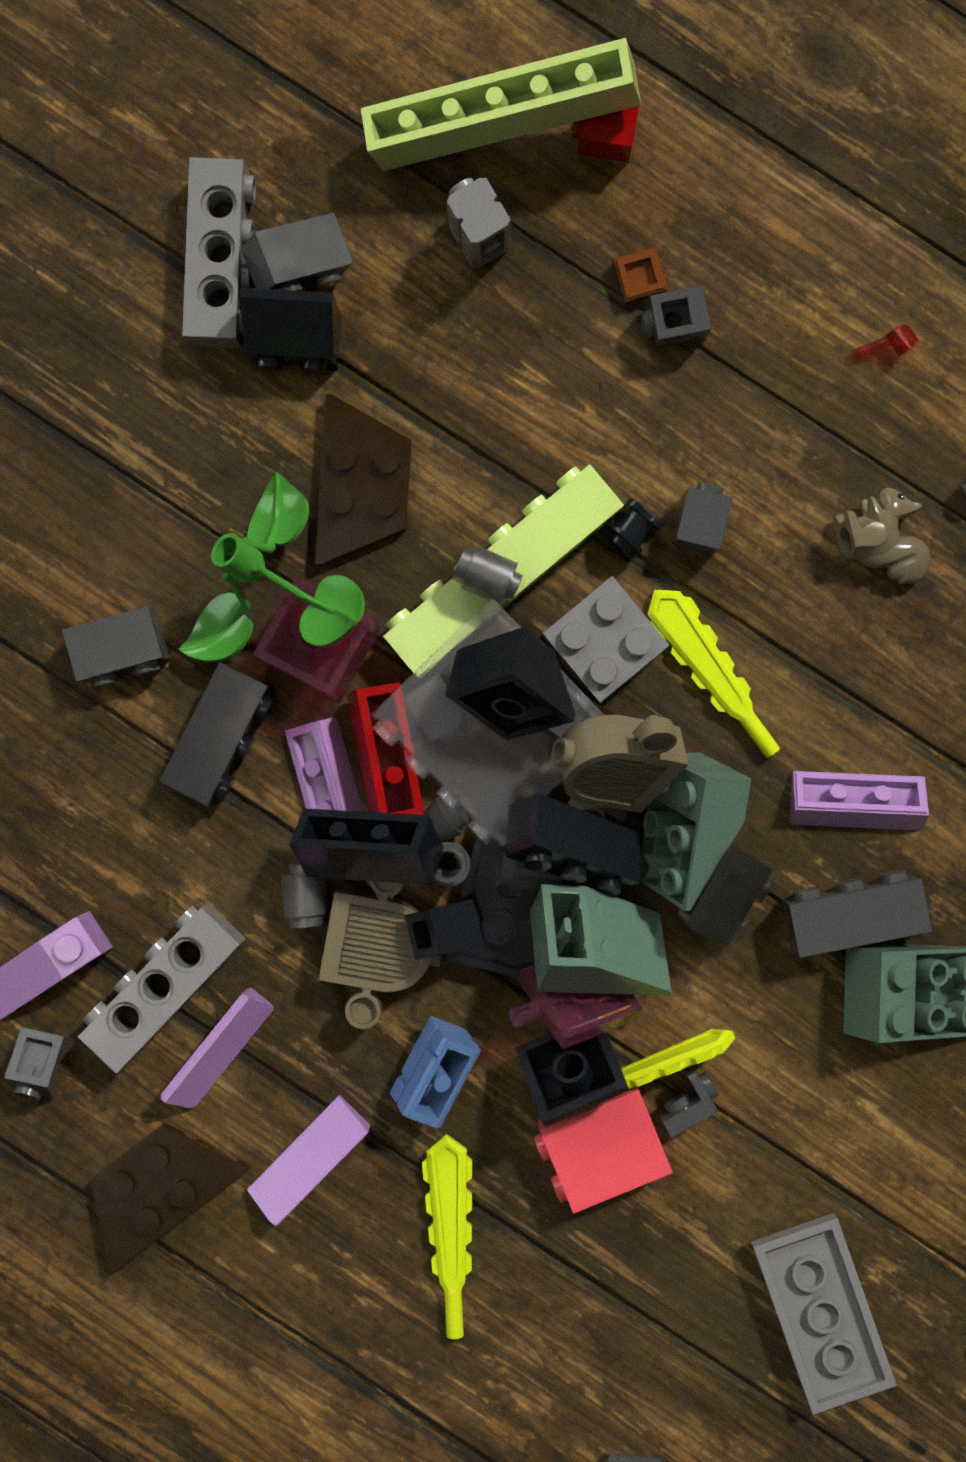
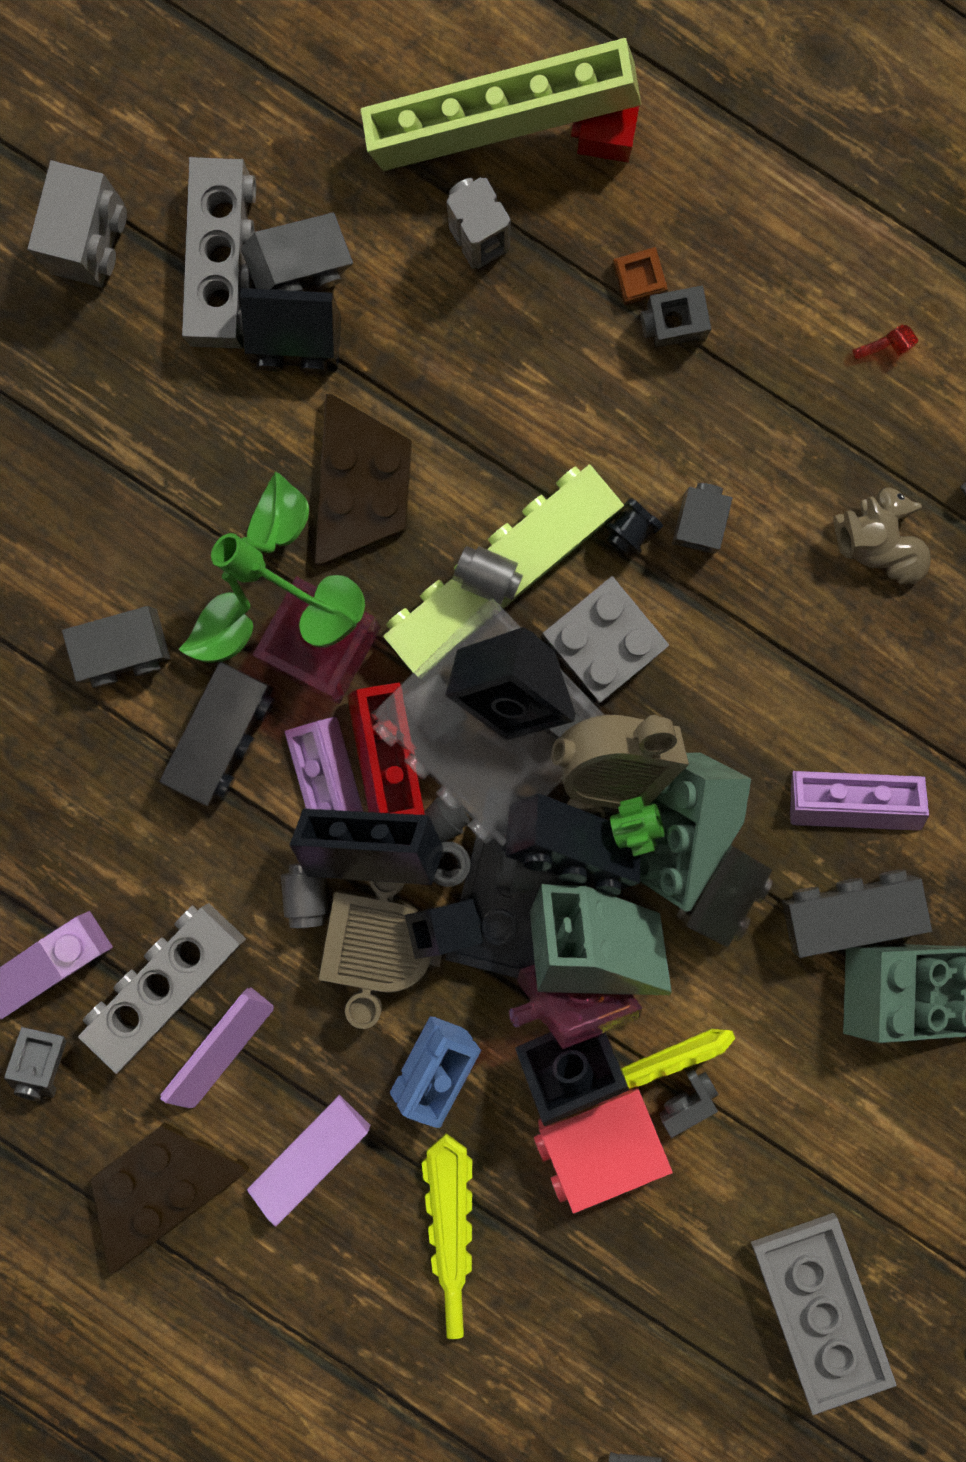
neon yellow sword [647,590,780,758] -> none
none -> light grey brick [28,160,127,288]
none -> bright green gear [610,796,665,857]

